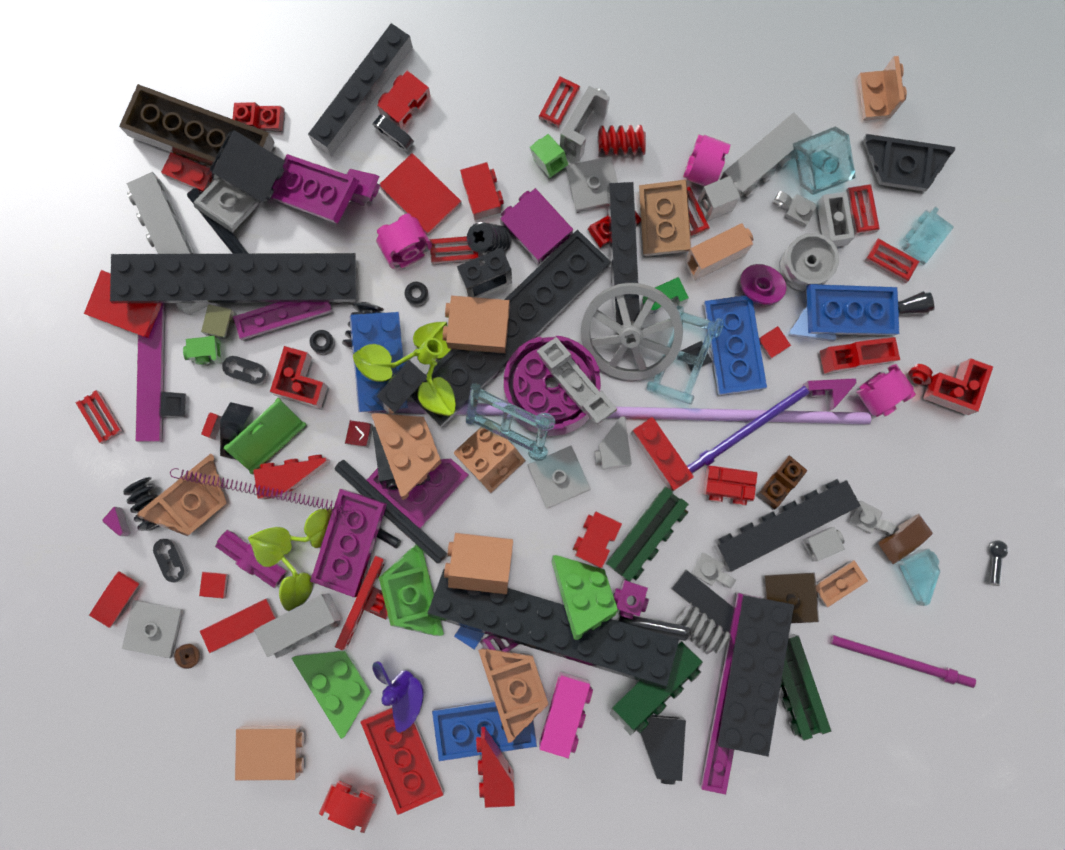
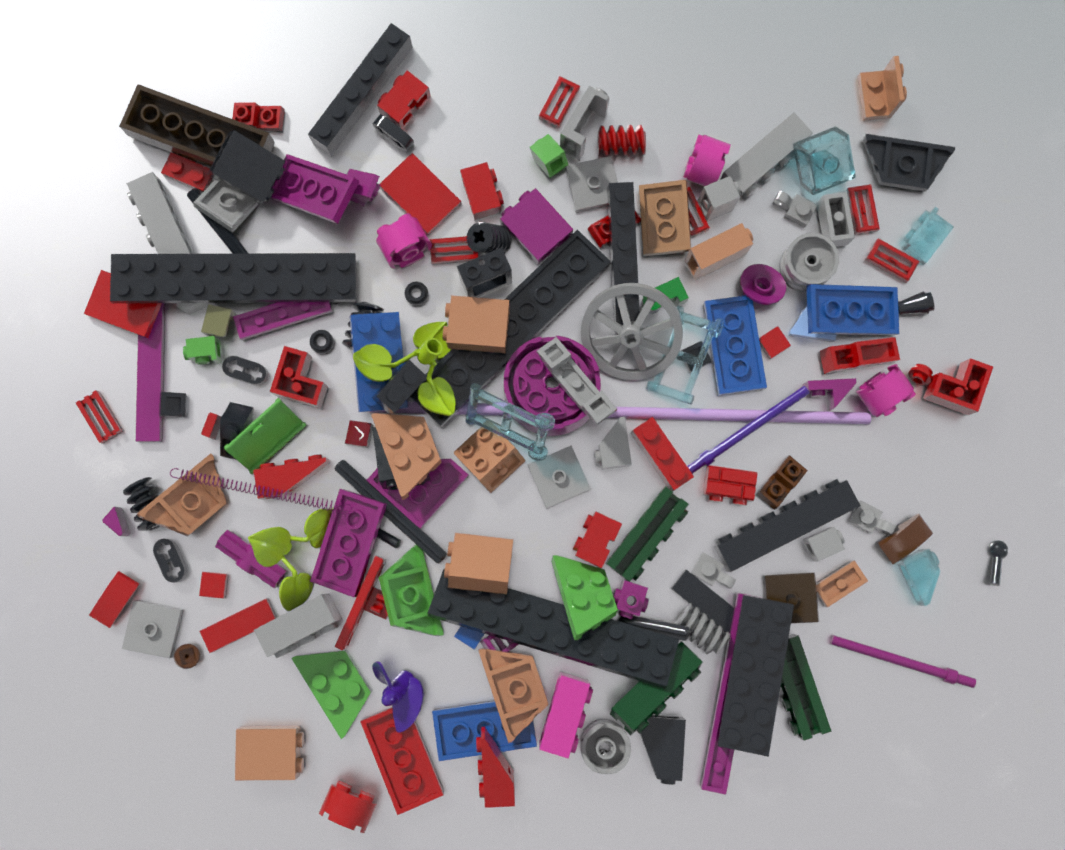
none -> light grey brick [580,719,631,774]

